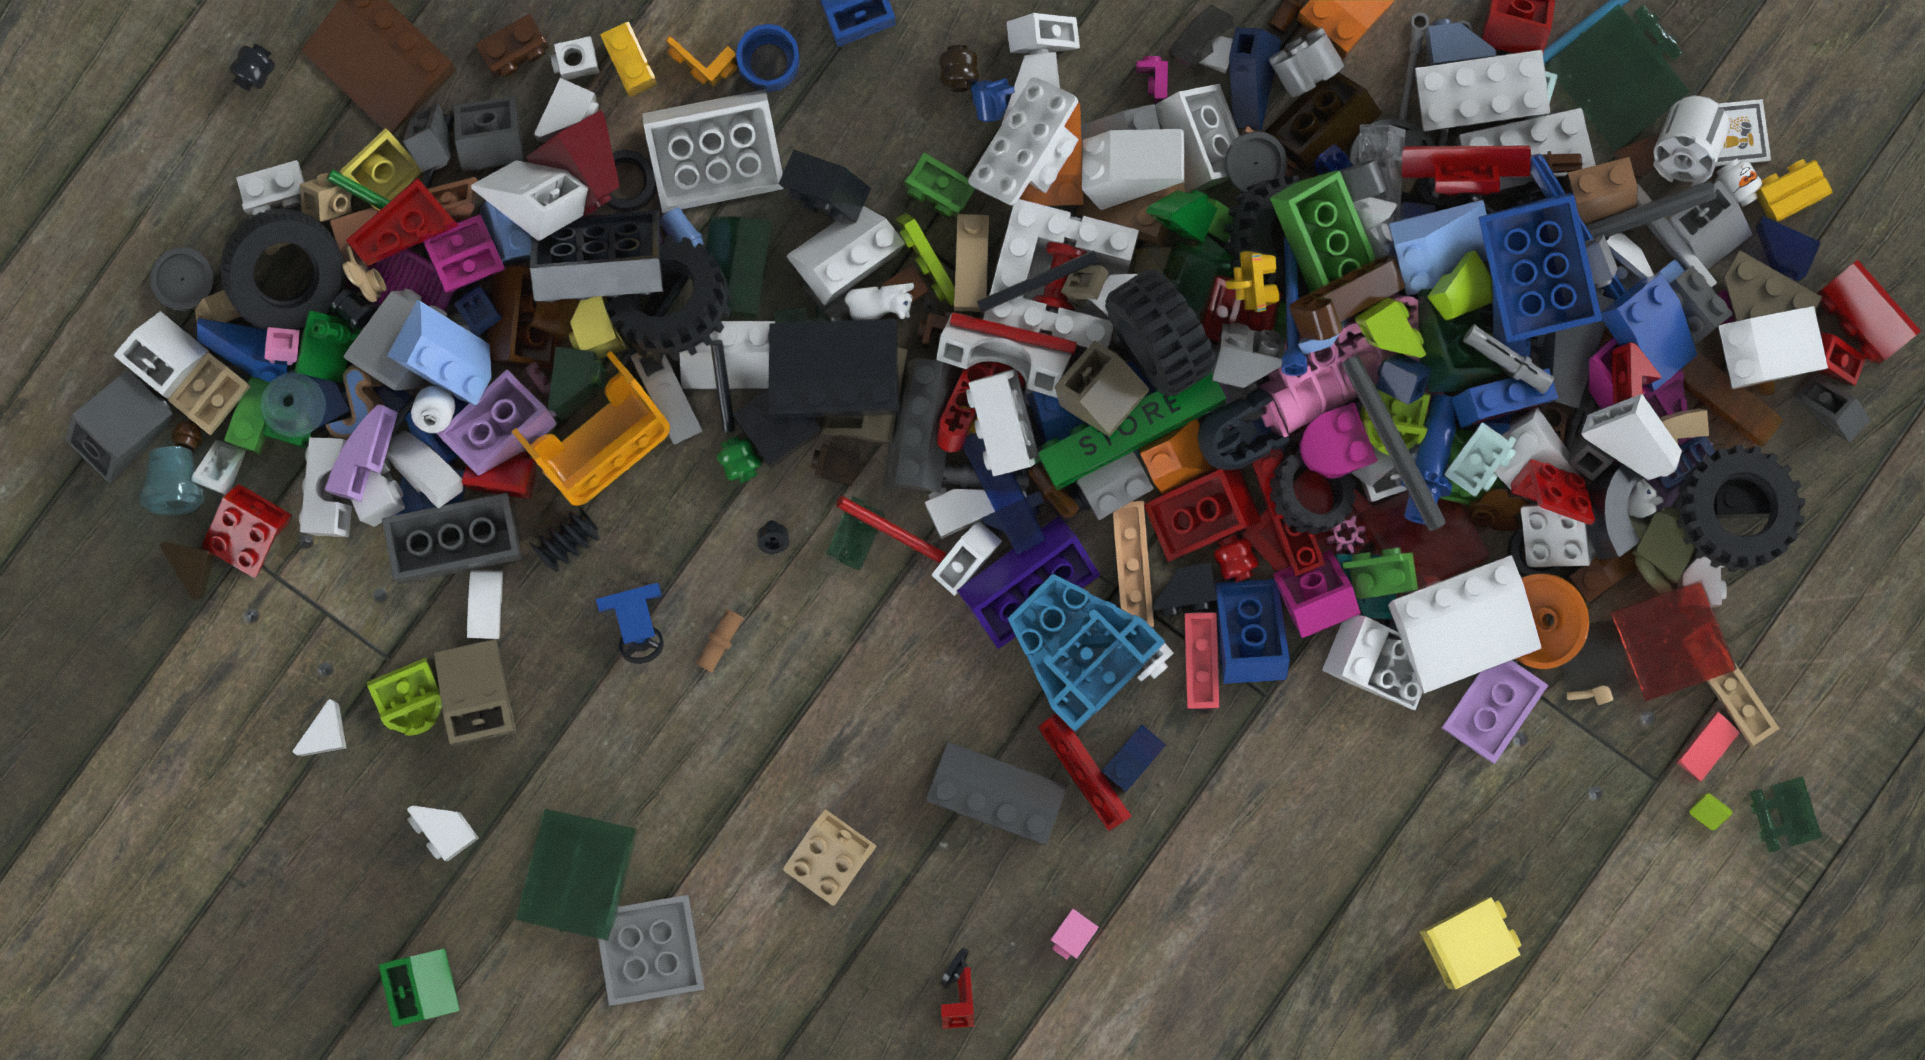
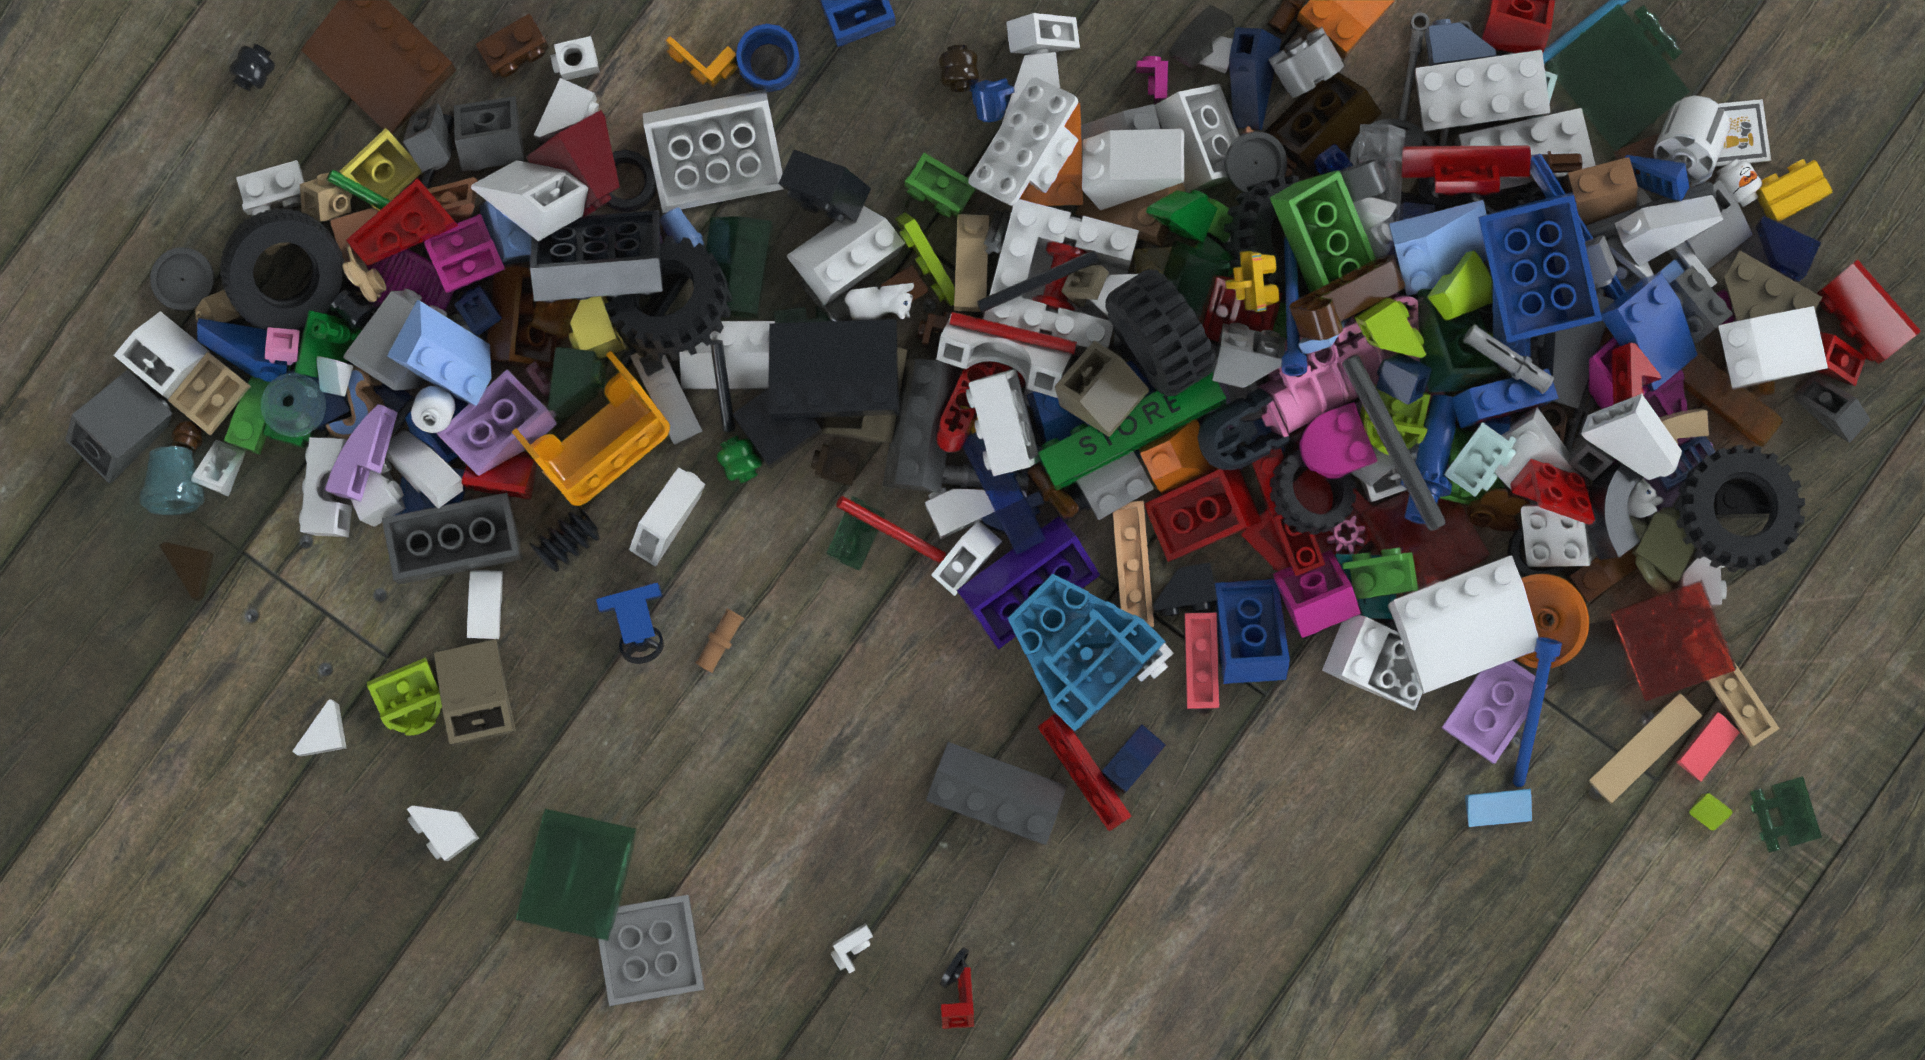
red bracket [202,484,293,578] -> none
green slope [378,948,460,1028] -> none
yellow brick [600,22,657,97] -> none
black tile [757,520,789,554] -> none
tan bracket [783,809,877,906] -> none
bright pink brick [1050,909,1099,960] -> none
red piece [1213,534,1259,583] -> none
light yellow slope [1419,897,1521,990] -> none
tan hand [1567,686,1613,706] -> none
none -> white slope [316,356,353,397]
none -> white slope [629,467,705,567]
none -> white bracket [831,923,873,973]
none -> dark grey axle [984,209,1010,254]
none -> dark azure slope [1465,789,1532,827]
none -> blue piece [1513,637,1562,787]
none -> tan tile [1588,693,1702,804]
none -> white slope [1615,195,1723,266]
none -> blue slope [1625,155,1690,201]

